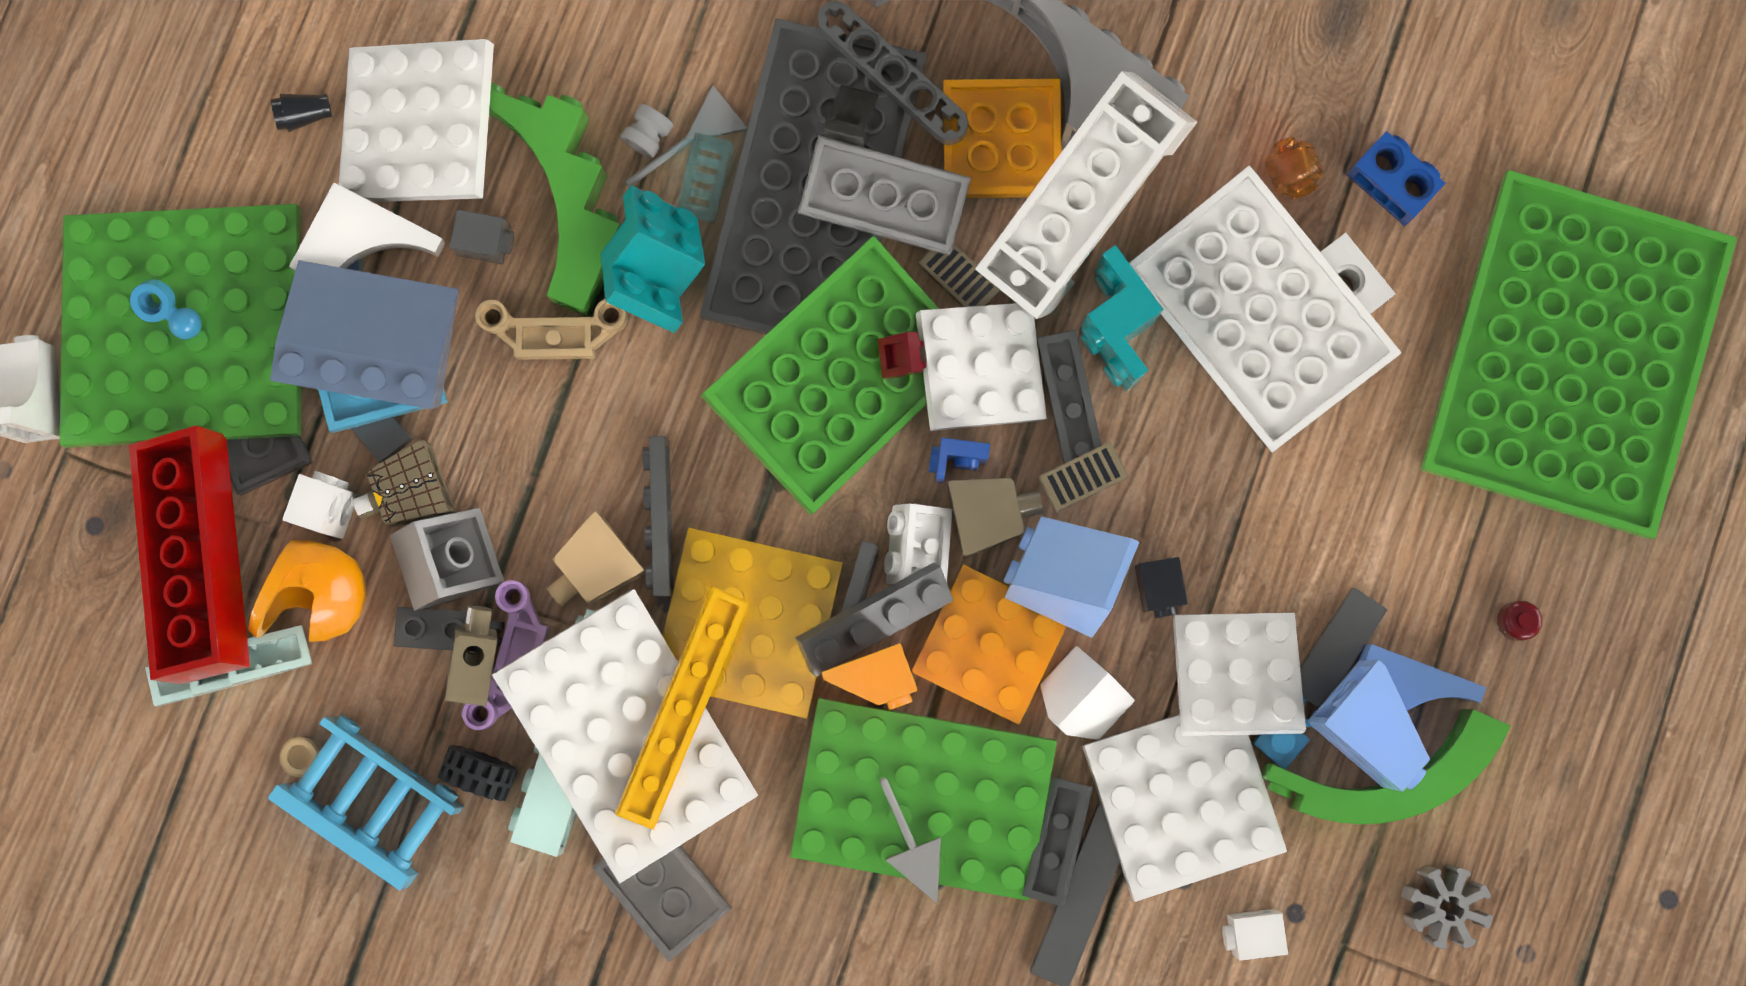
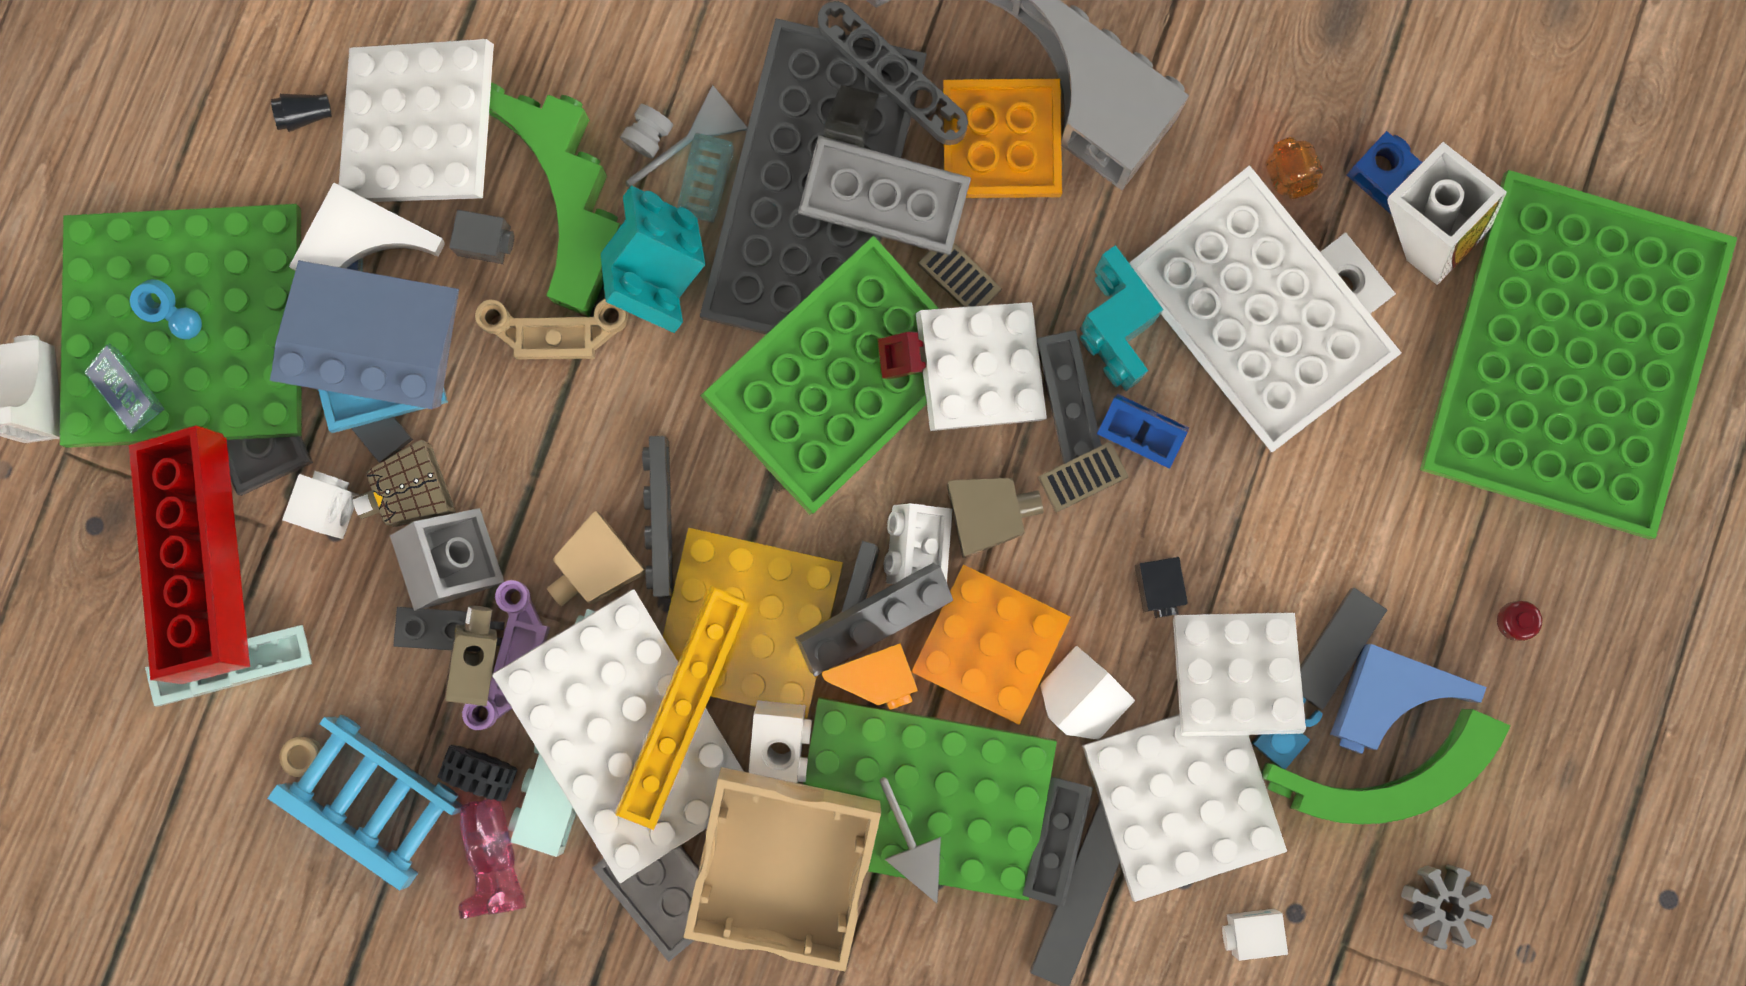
light orange piece [248,540,366,642] -> none
blue bracket [929,438,990,483] -> none
white plate [975,71,1197,319] -> none
light blue slope [1003,516,1139,638] -> none
light blue slope [1307,660,1430,792] -> none
none -> slope [84,343,165,434]
none -> clear pink piece [458,799,527,919]
none -> tan tile [684,767,881,972]
none -> white brick [749,700,812,783]
none -> blue brick [1097,394,1190,469]
none -> white slope [1387,142,1507,285]

